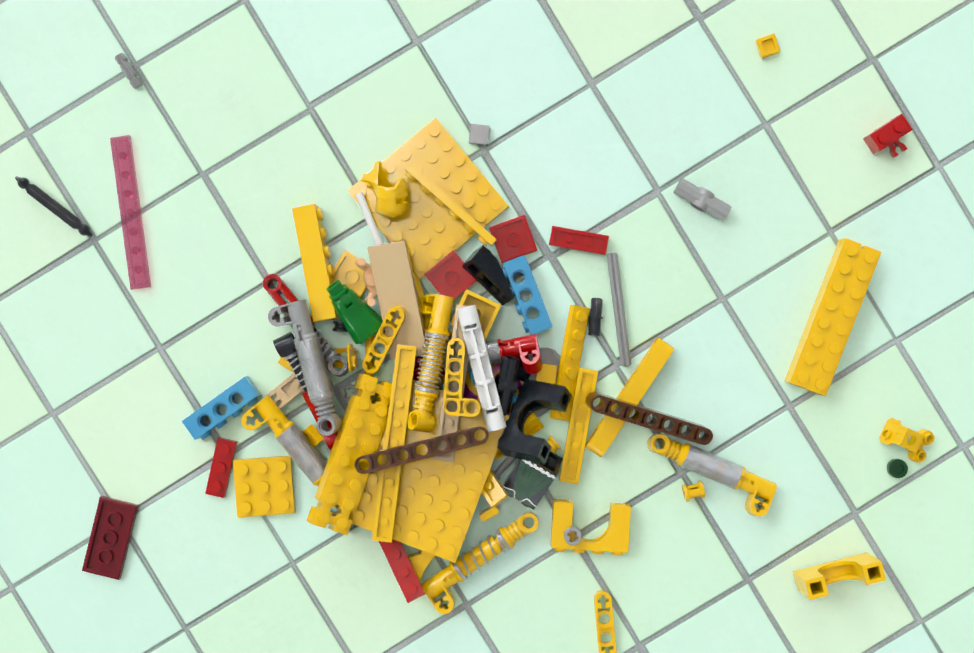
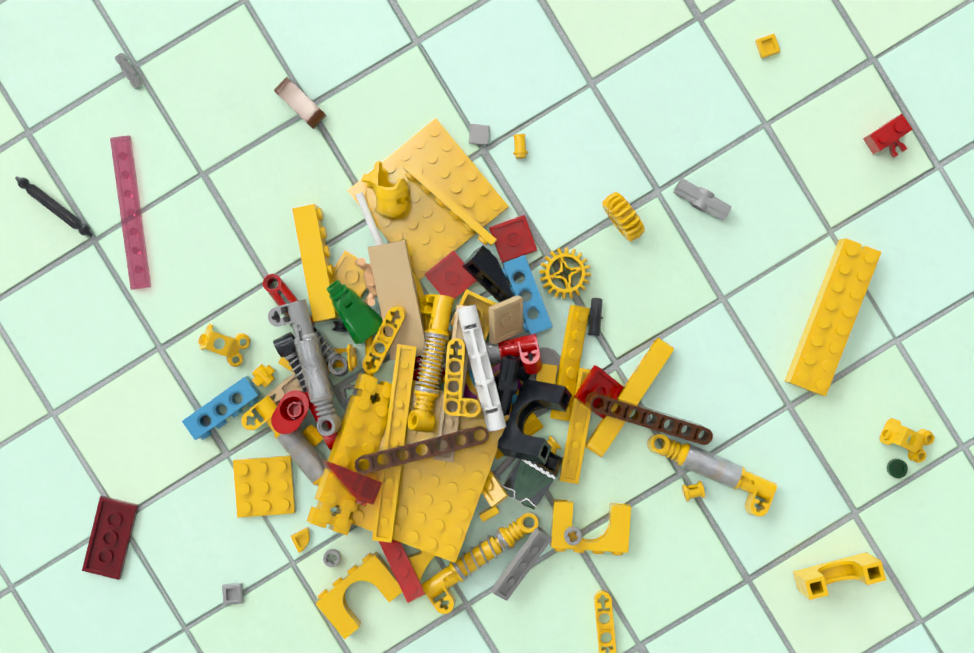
red plate [205,437,238,498] -> none
red plate [549,226,609,255] -> none
light grey axle [607,253,631,366] -> none
none -> yellow piece [198,323,250,367]
none -> light grey tile [222,583,244,605]
none -> yellow gear [252,364,275,387]
none -> red piece [271,390,309,434]
none -> beam [273,77,327,129]
none -> yellow tile [290,527,310,553]
none -> yellow arch [315,551,402,639]
none -> clear red slope [322,460,382,506]
none -> light grey bush [323,549,341,567]
none -> tan plate [488,295,523,345]
none -> light grey fence [491,526,552,601]
none -> yellow pin [513,134,528,159]
none -> yellow gear [539,247,591,299]
none -> red tile [574,365,624,419]
none -> yellow gear [602,192,645,242]

